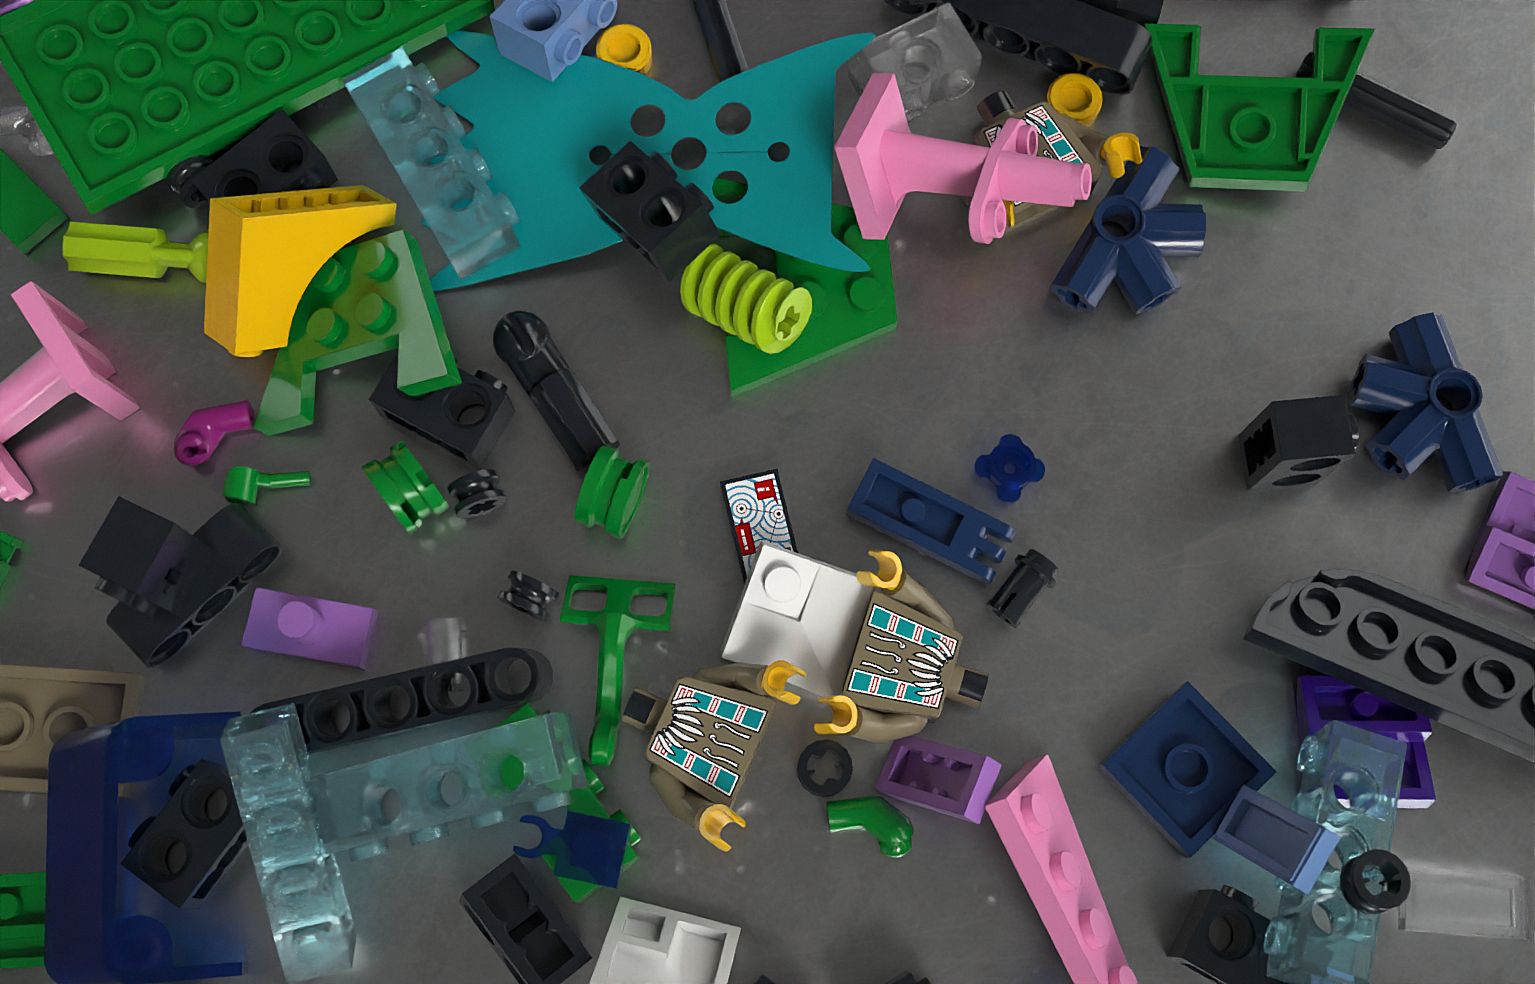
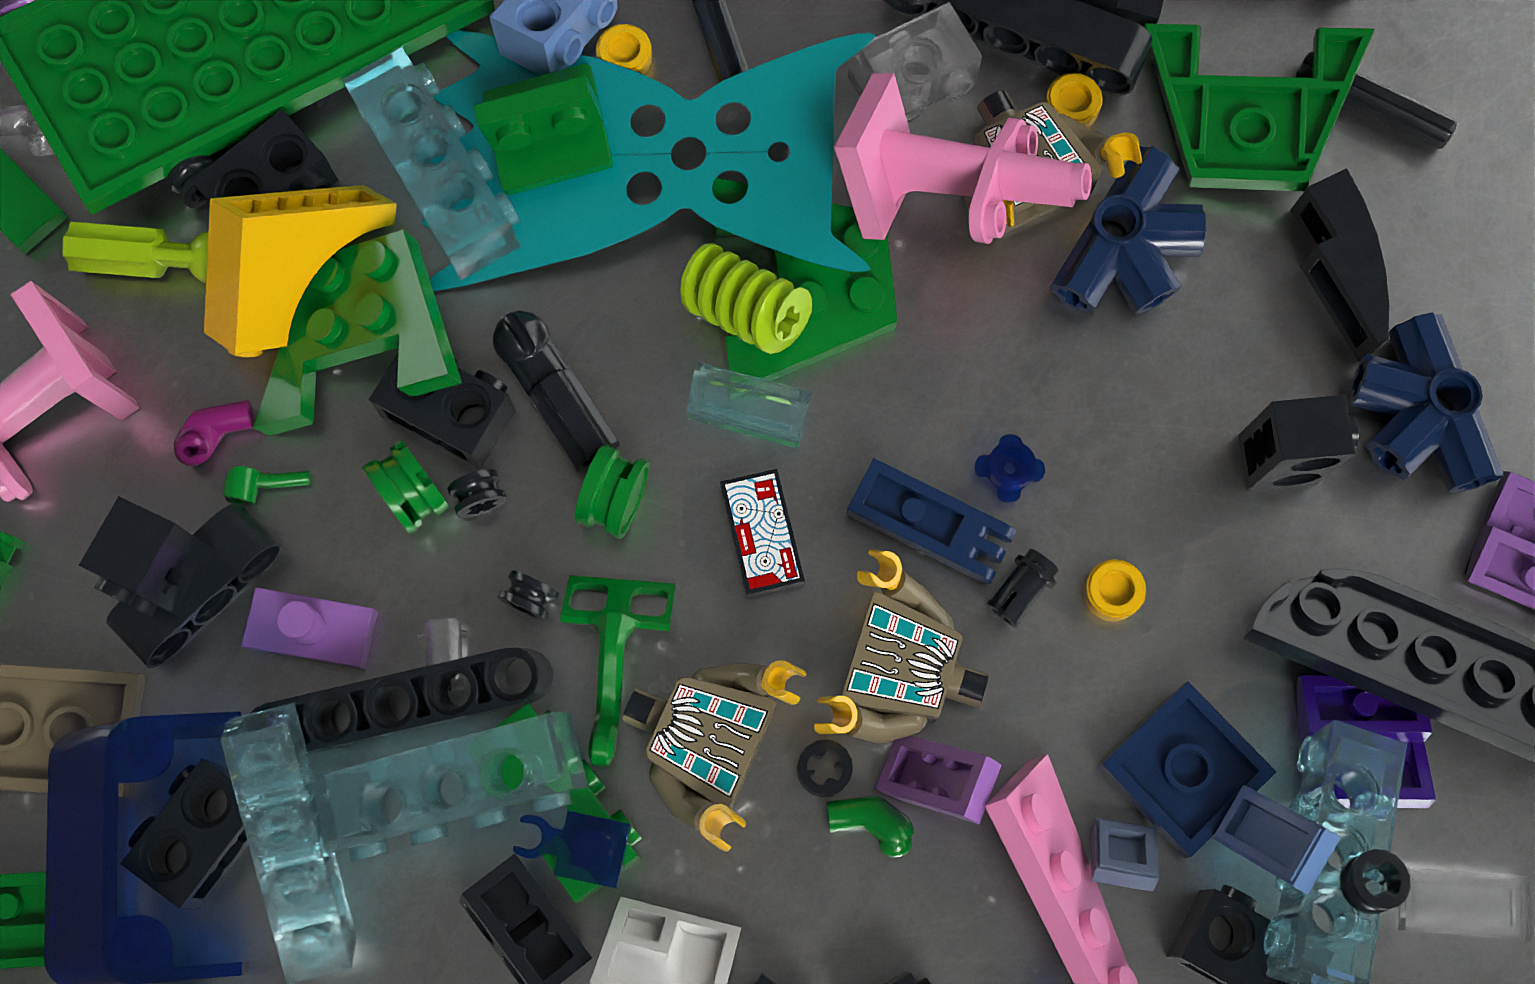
black brick [579,141,720,283] -> none
white plate [720,541,875,697] -> none
none -> green bracket [474,63,613,195]
none -> clear light blue tile [686,362,812,449]
none -> yellow tile [1083,559,1146,622]
none -> sand blue tile [1091,818,1159,892]
none -> black slope [1290,168,1390,362]

